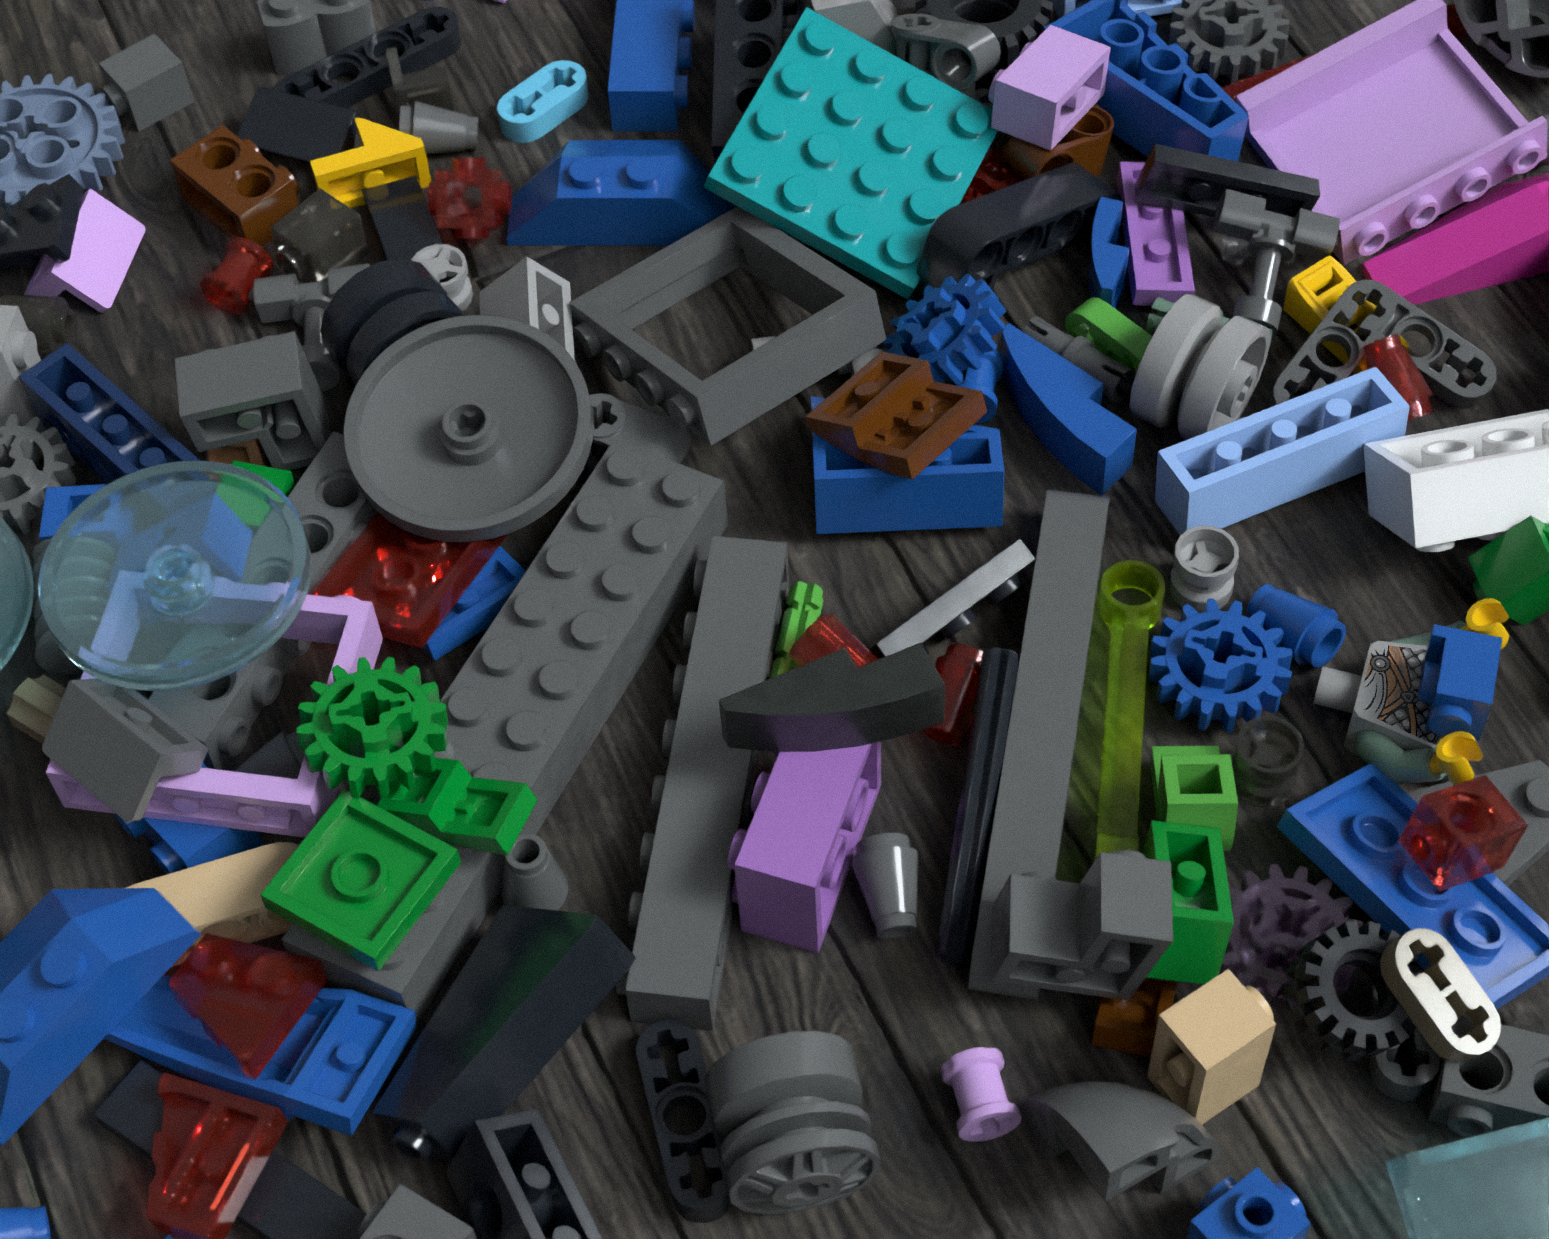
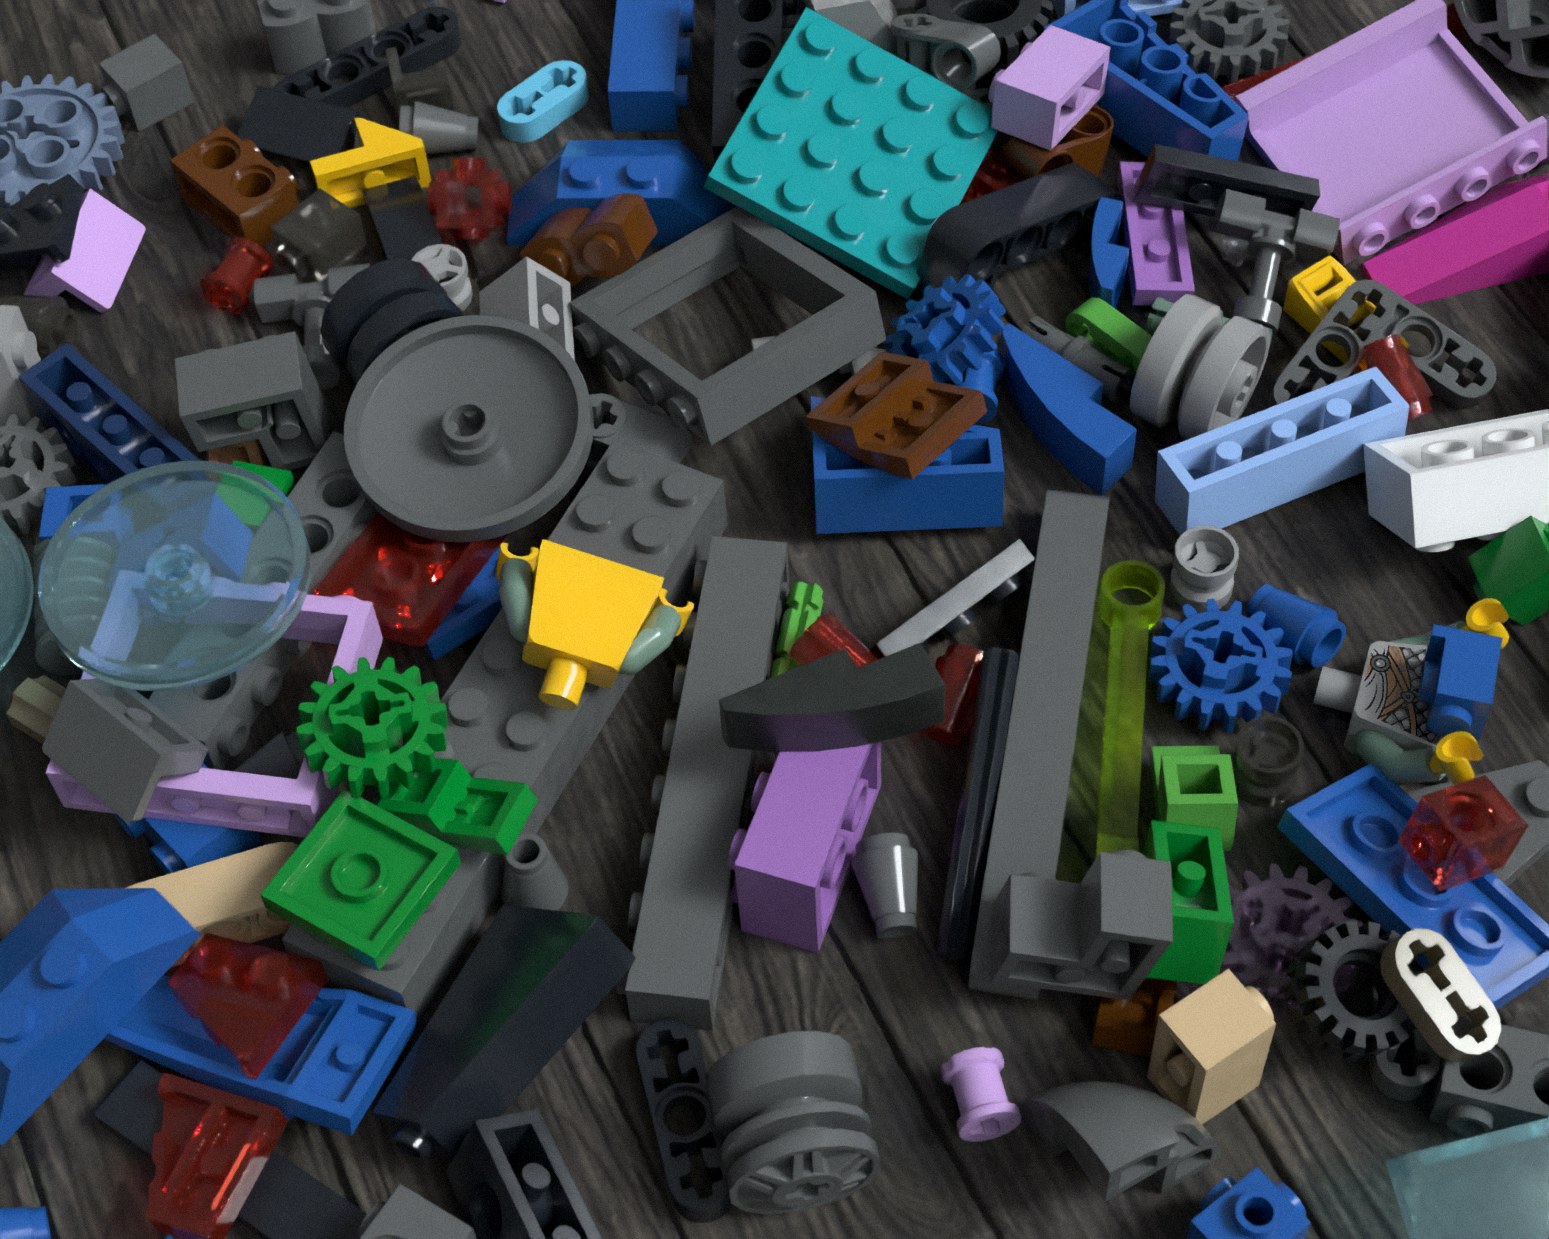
none -> yellow torso [495,539,694,710]
none -> reddish brown brick [520,193,658,287]

